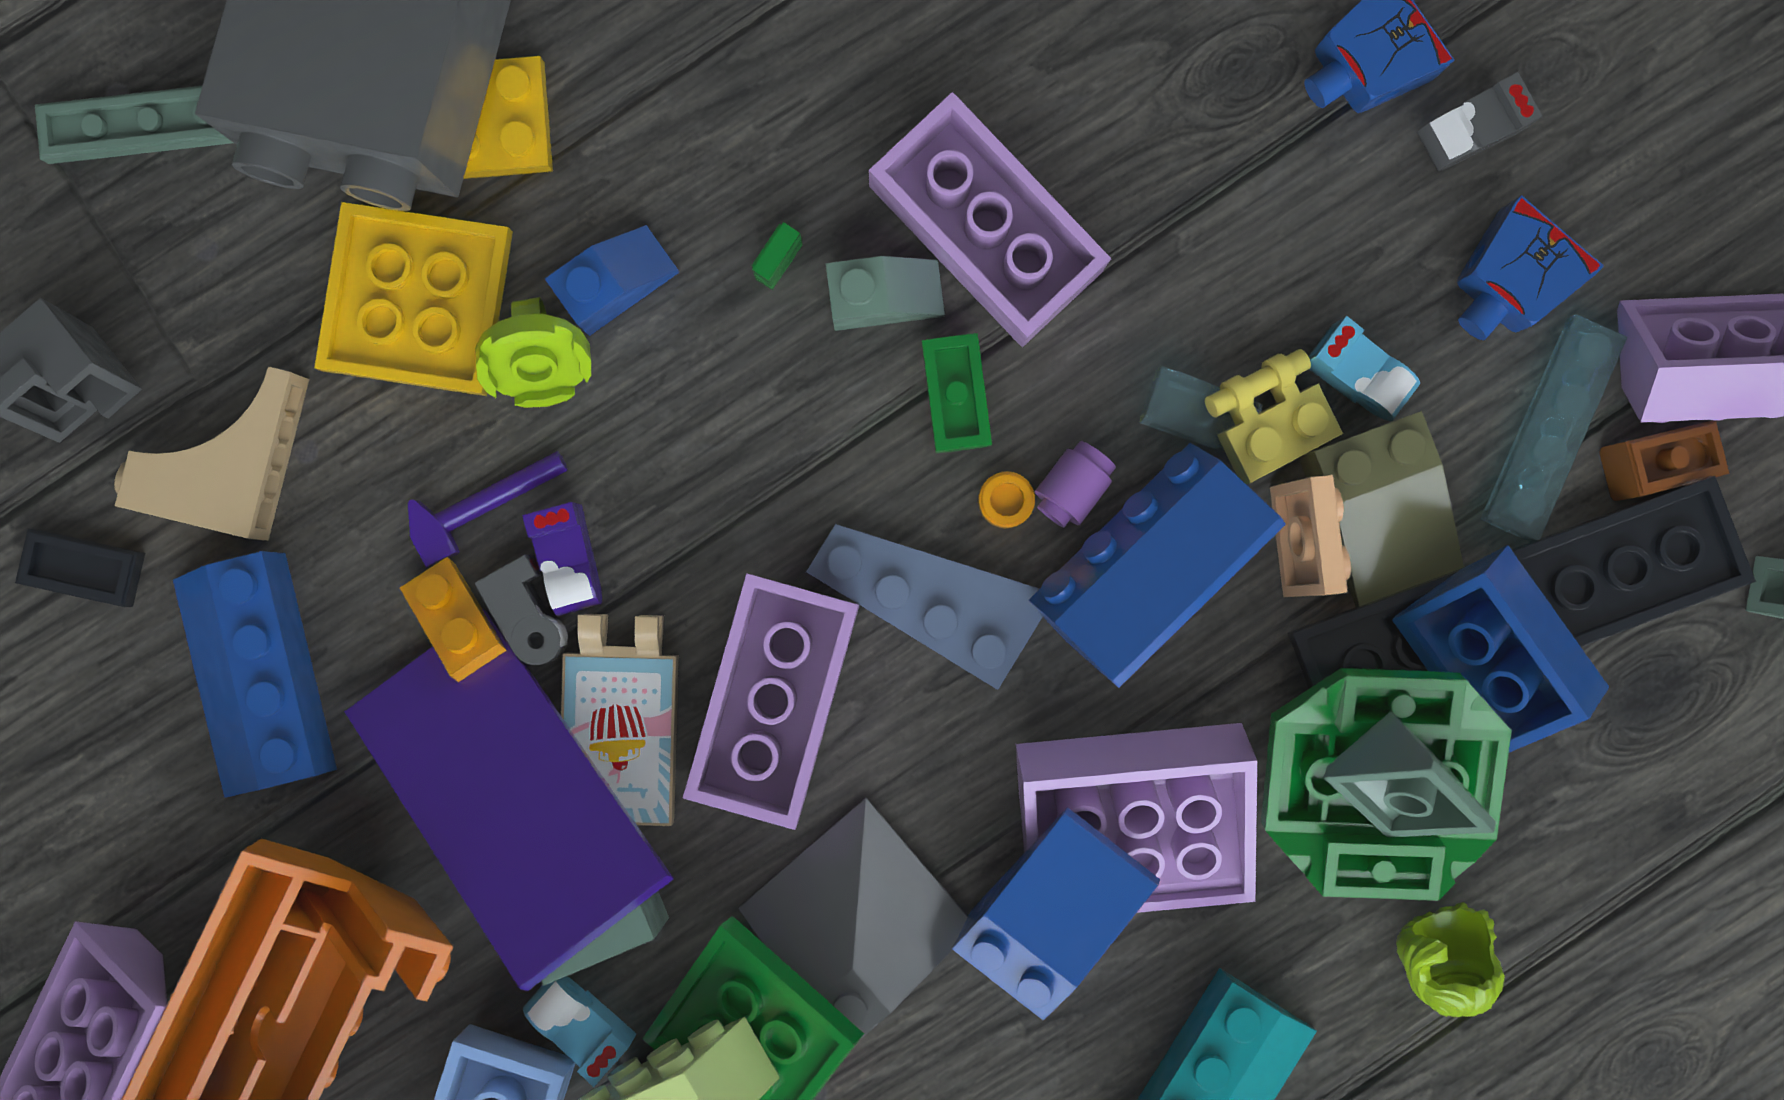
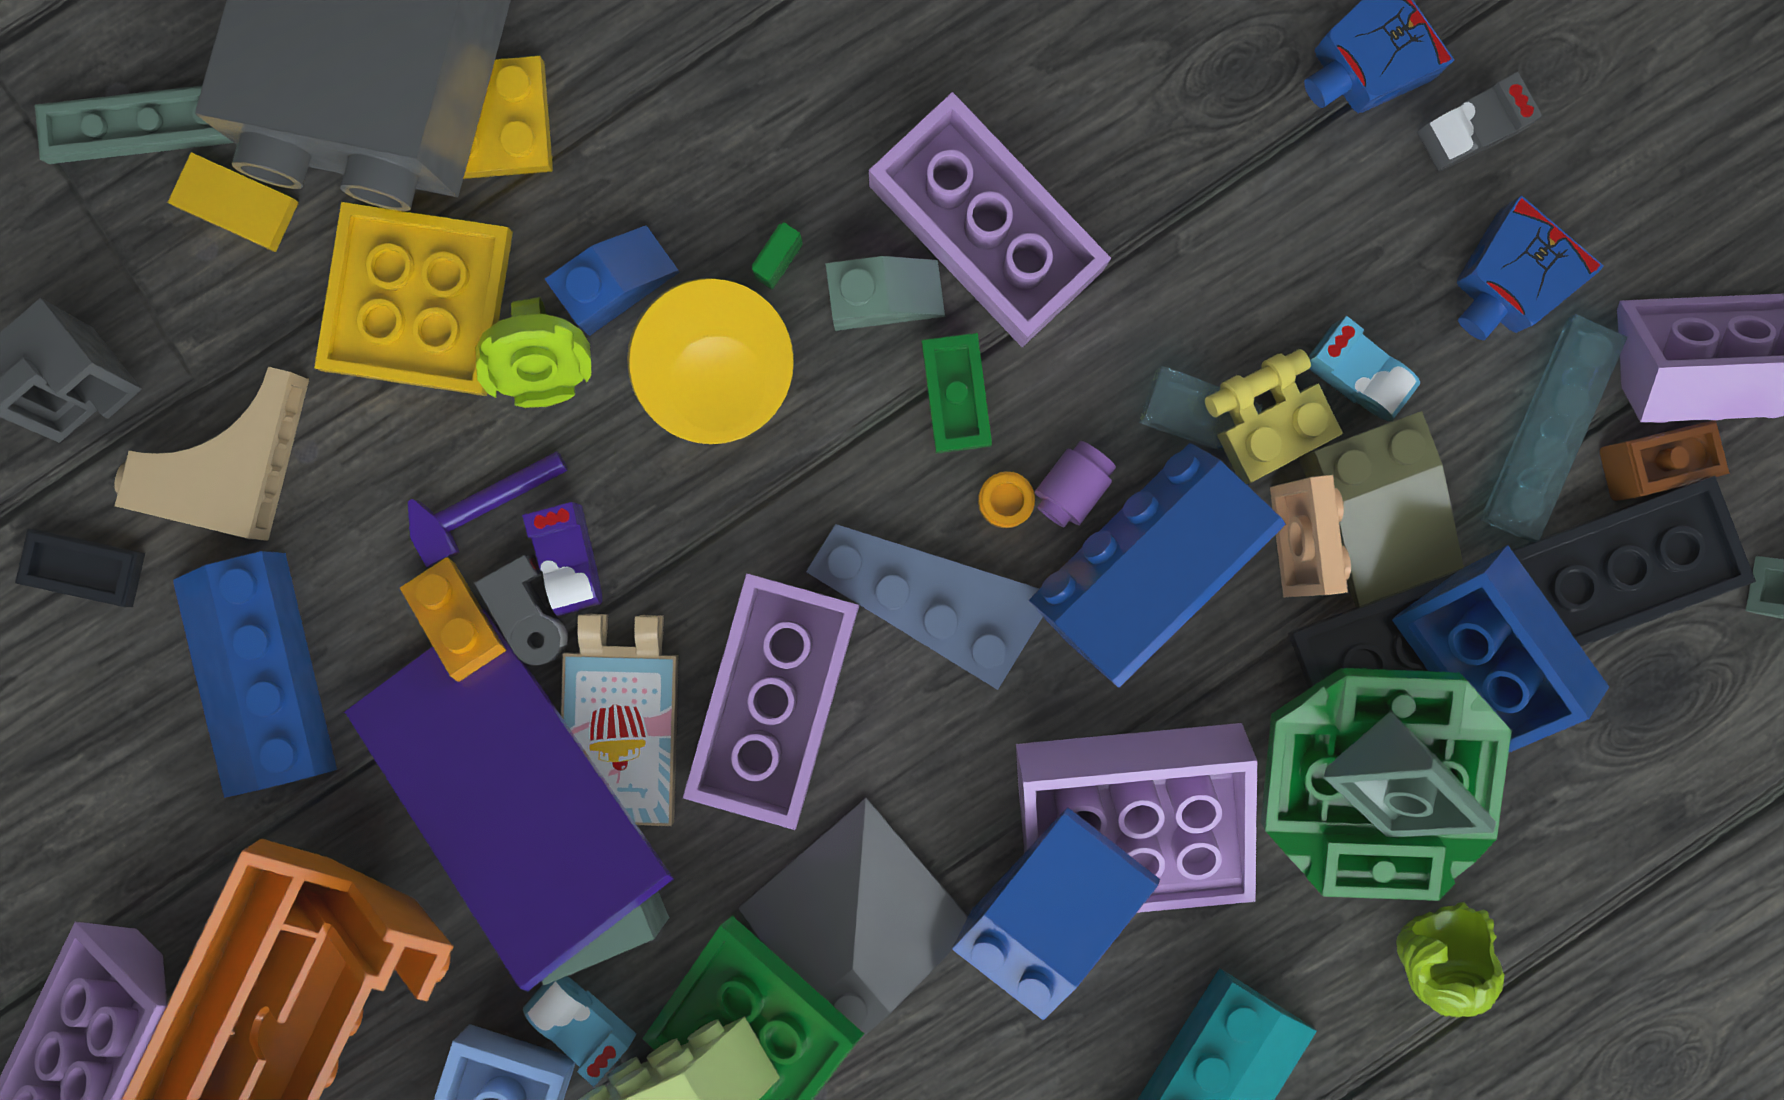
none -> yellow tile [167,152,299,252]
none -> yellow piece [627,278,793,444]

